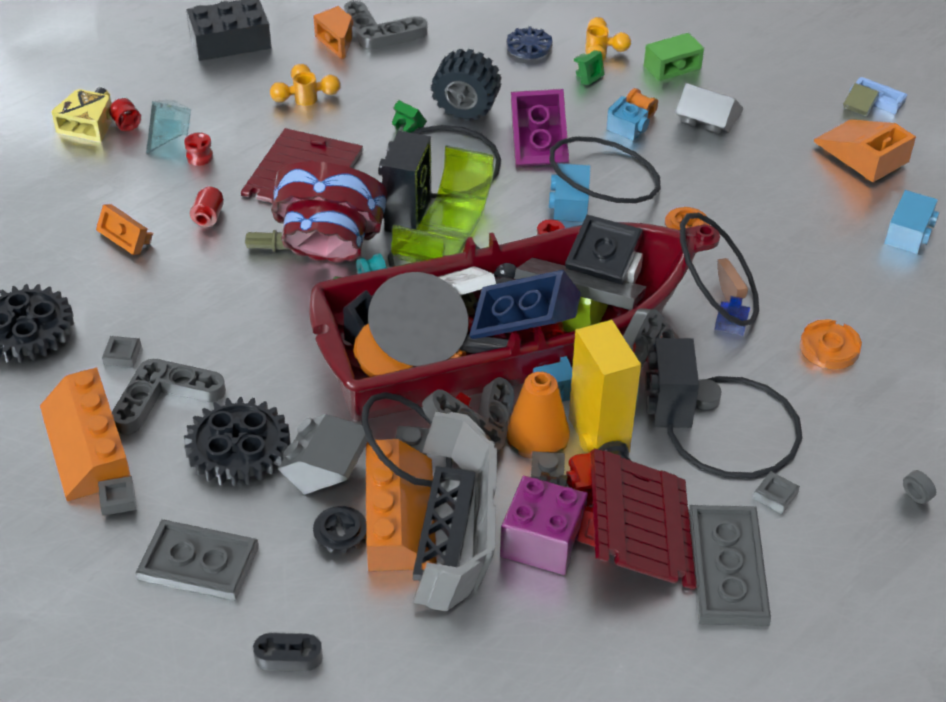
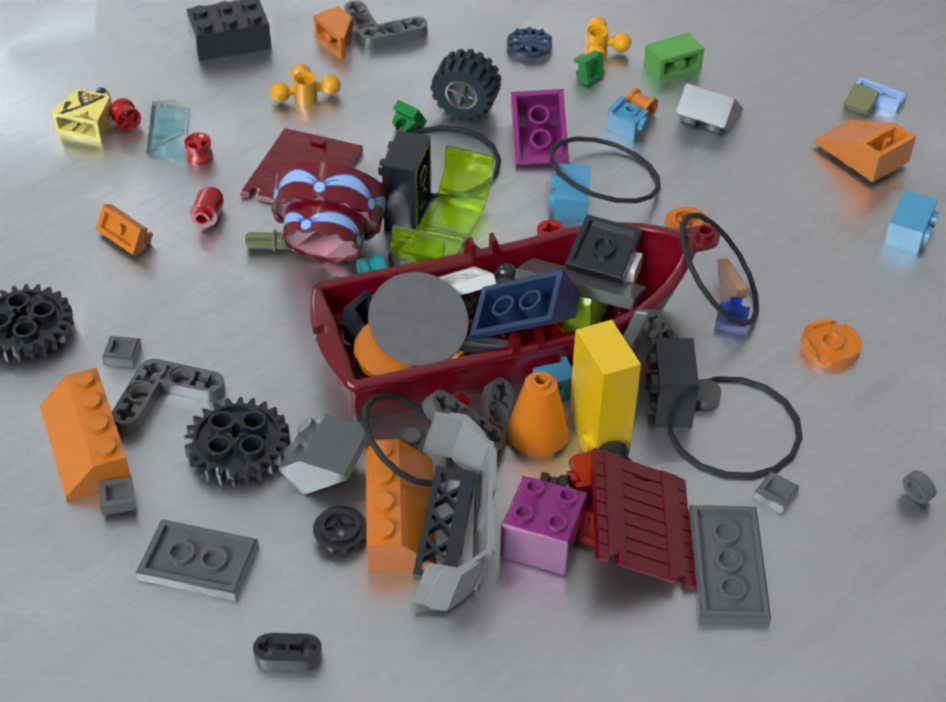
dark grey plate [531,451,565,480] -> none

